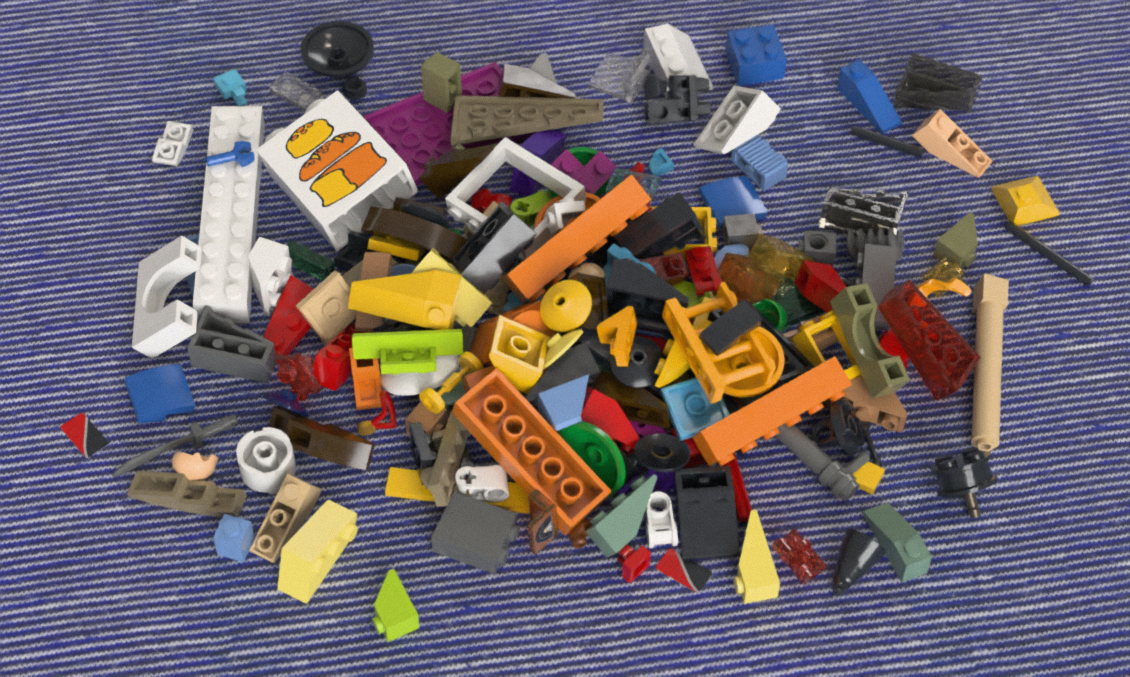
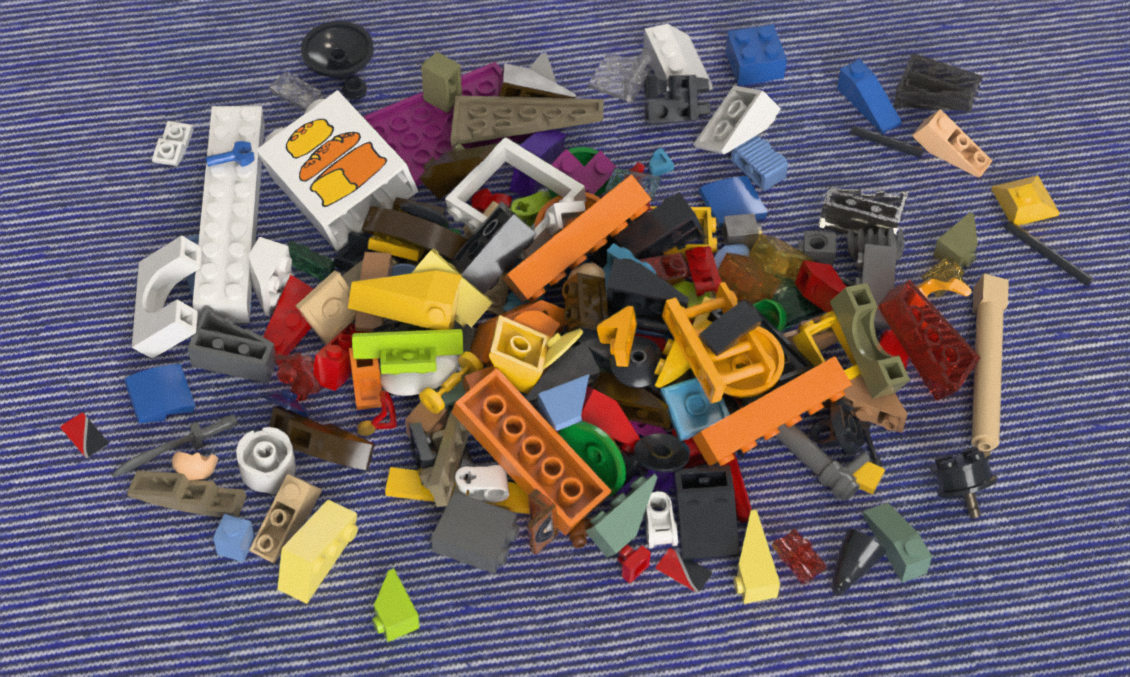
medium azure plate [213,69,248,106] -> none
yellow dish [540,280,592,332] -> none

